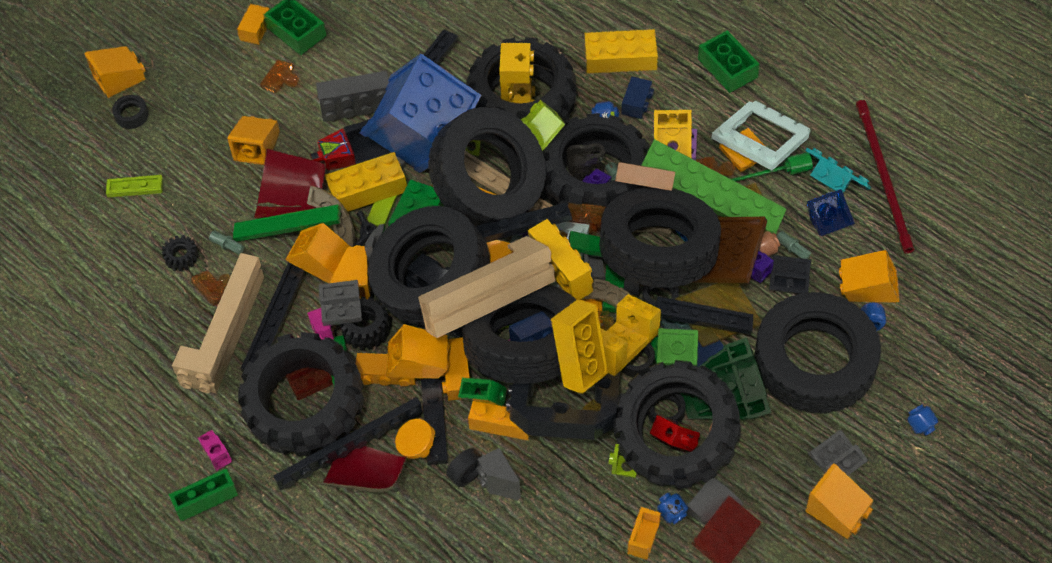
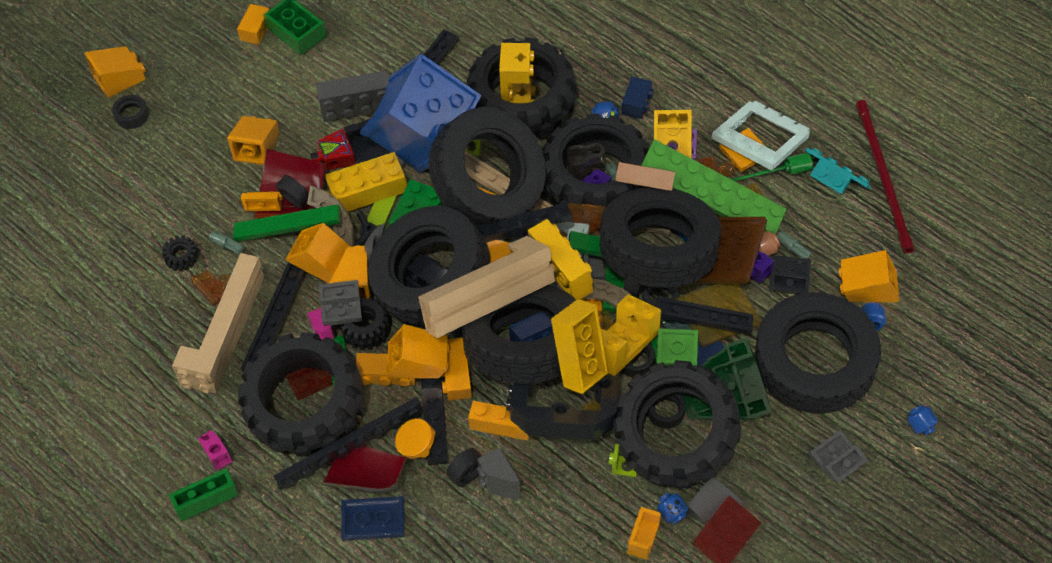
lime tile [106,175,163,198] -> none
clear orange plate [260,60,299,93] -> none
green torso [458,378,507,406] -> none
lime slope [521,100,565,151] -> none
yellow brick [585,29,658,73] -> none
red torso [650,414,700,452] -> none
green brick [698,30,760,93] -> none
light orange slope [806,463,873,539] -> none
clear blue slope [807,189,855,237] -> none
none -> light orange panel [241,192,283,211]
none -> black tyre [275,175,309,209]
none -> dark blue tile [341,496,405,541]

